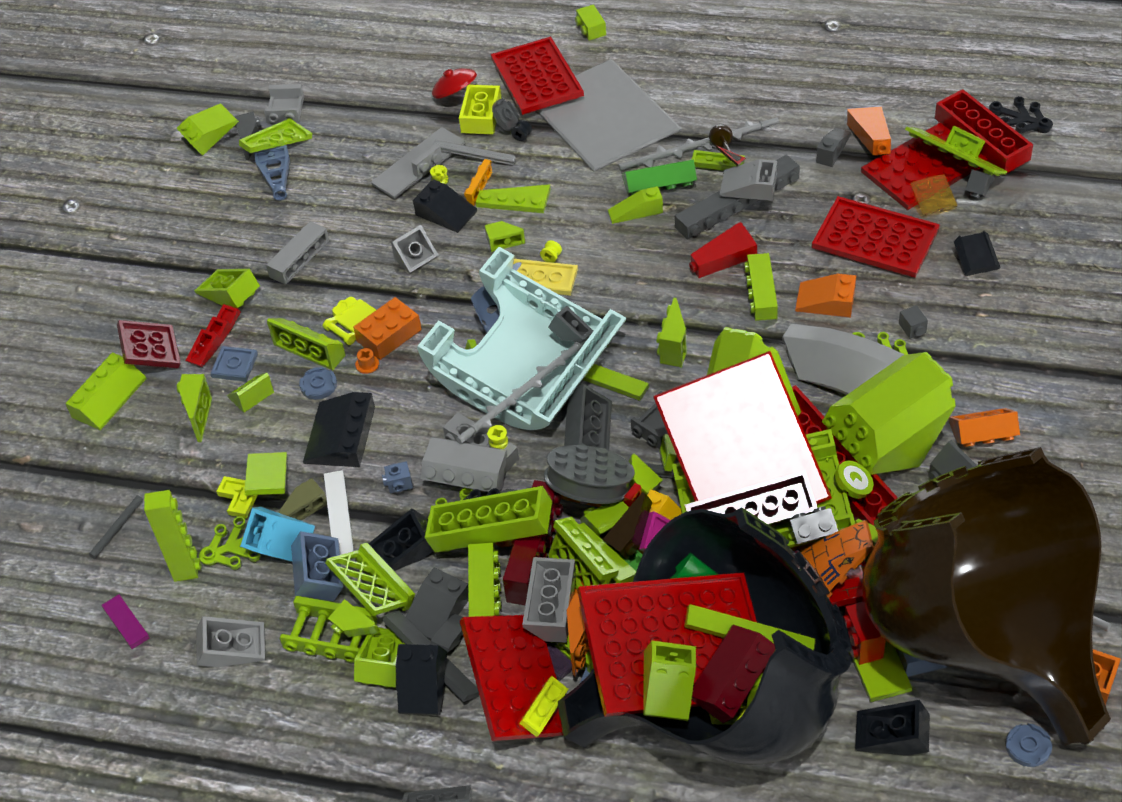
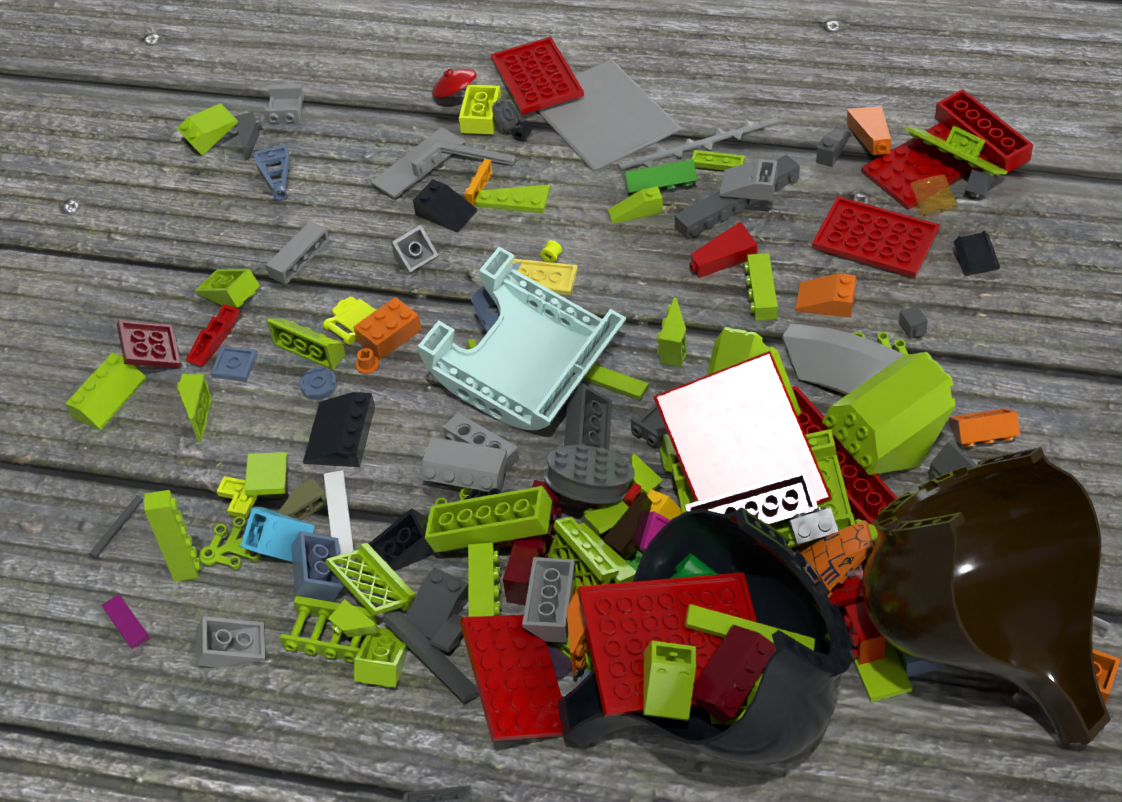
lime slope [227,372,274,413] -> none
lime wing [239,118,312,153] -> none
sand blue brick [382,461,413,493] -> none
black slope [396,644,448,715] -> none
neon yellow wheel [430,165,449,184] -> none
light grey plant [456,336,590,444] -> none
lime slope [484,221,525,252] -> none
neon yellow wheel [487,425,508,449] -> none
neon yellow tile [519,676,568,737] -> none
dark grey slope [548,306,593,343] -> none
lime brick [575,4,606,41] -> none
dark brown piece [709,124,746,166] -> none
lime tile [834,460,874,499] -> none
black slope [855,700,930,756] -> none
black plant [989,96,1053,134] -> none
sand blue tile [1006,724,1052,767] -> none

